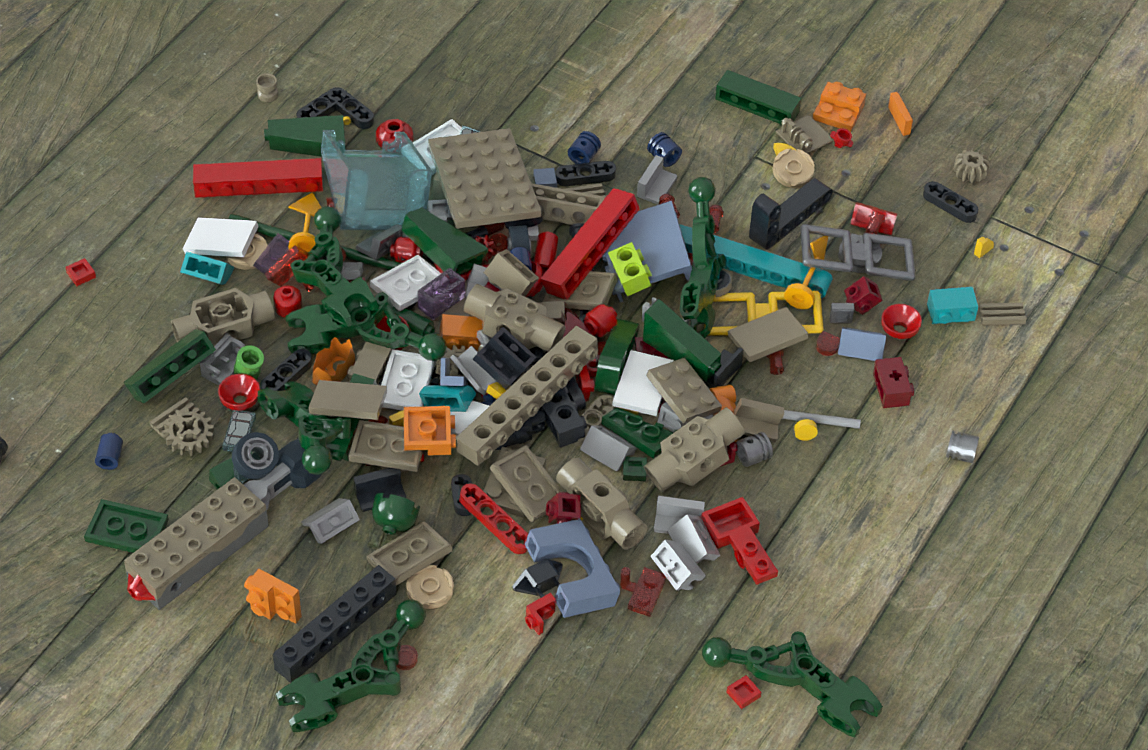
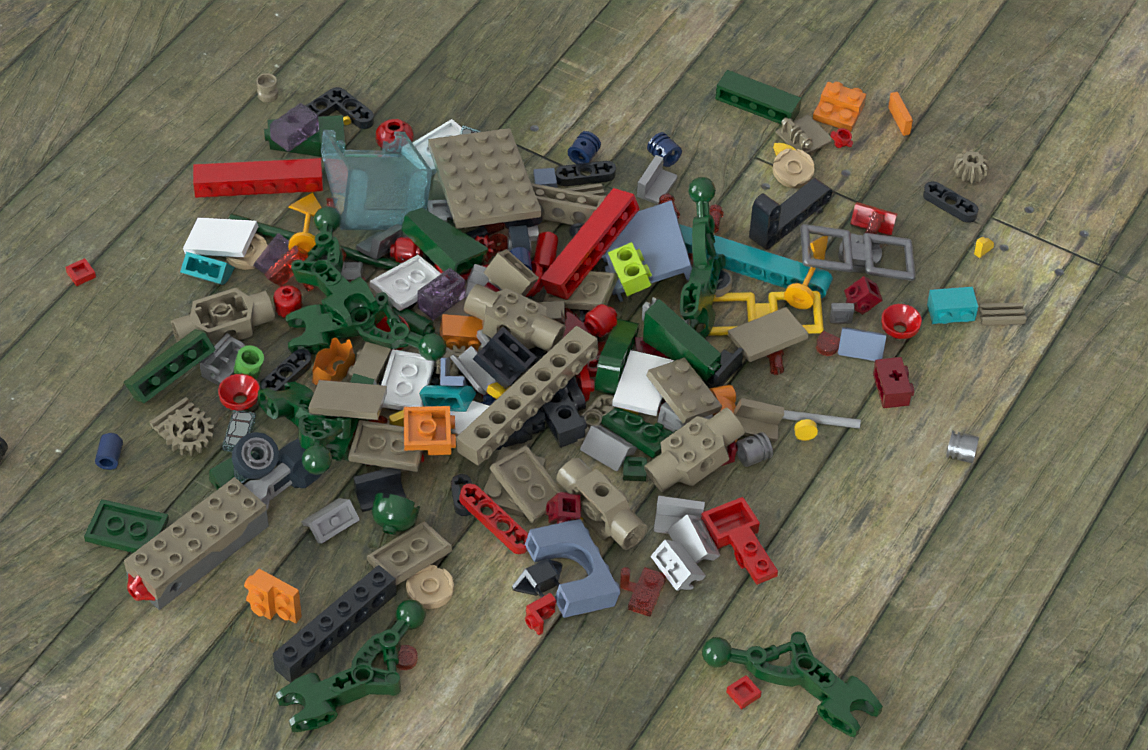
none -> clear purple brick [270,103,319,152]

